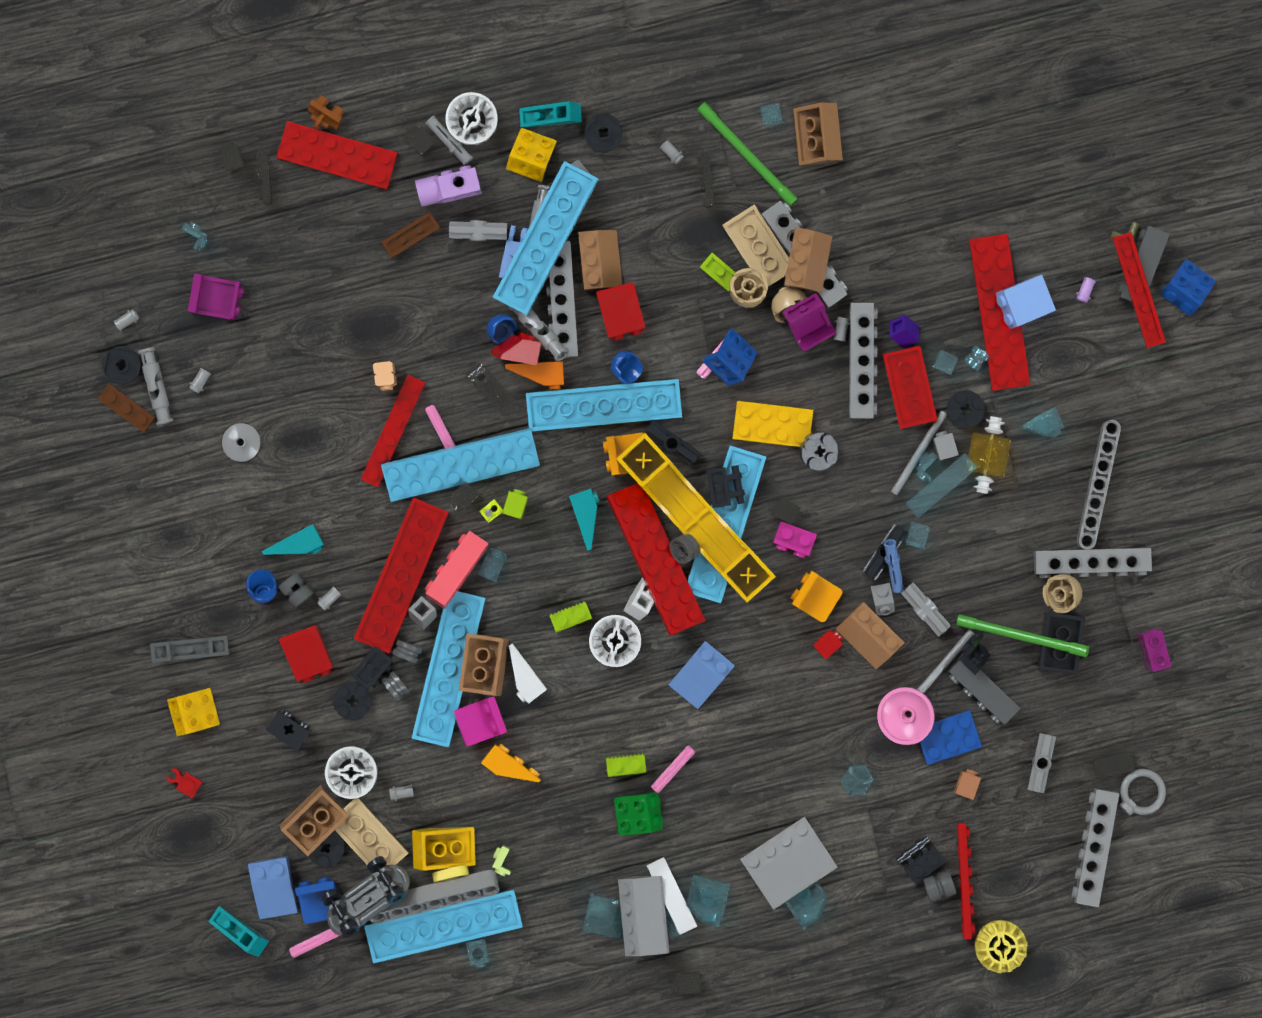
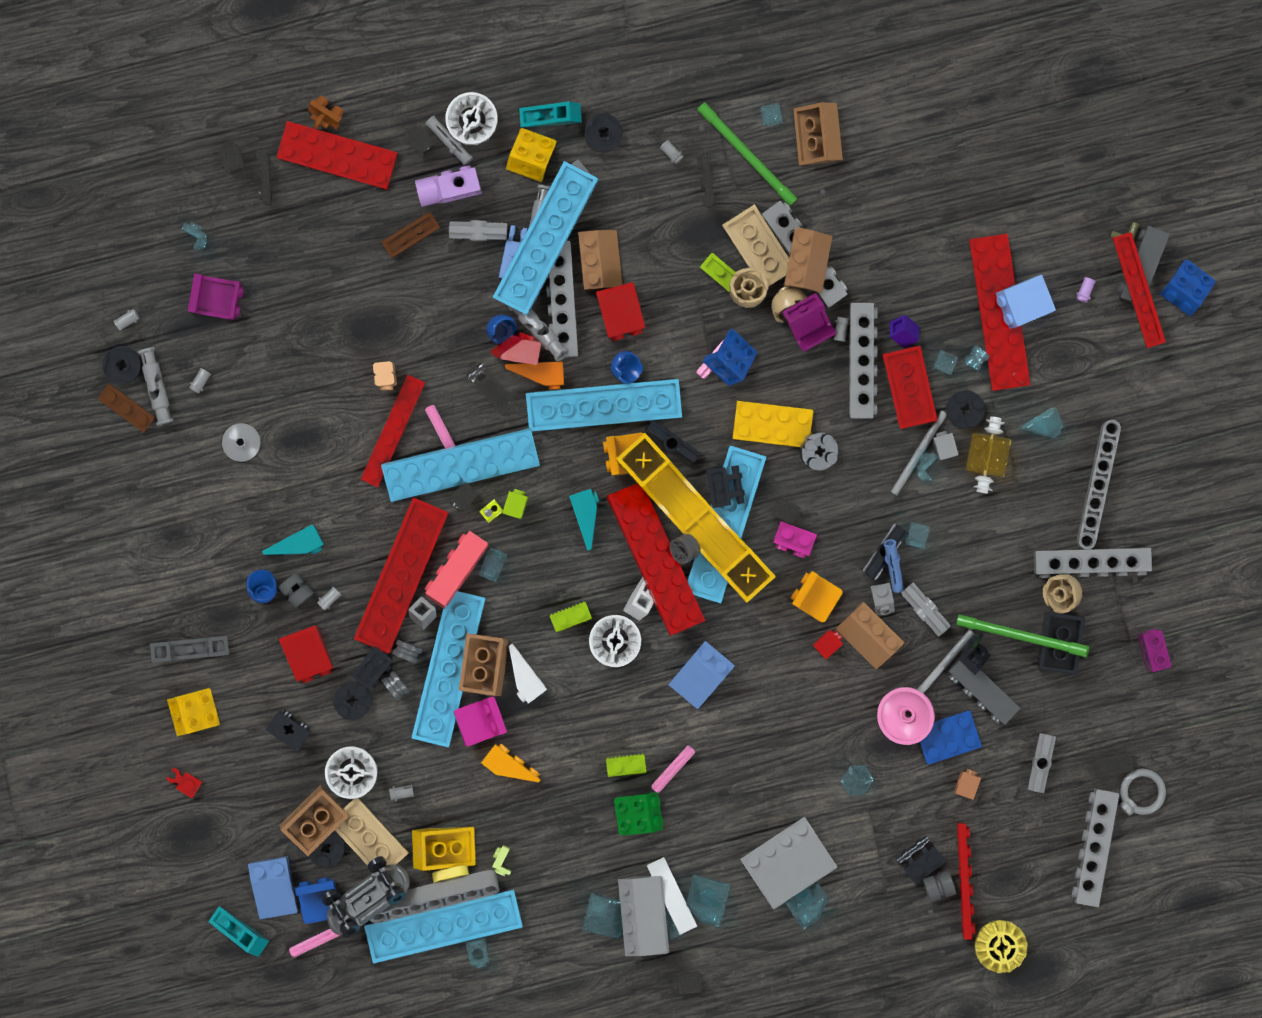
clear light blue slope [906,453,978,518] -> none

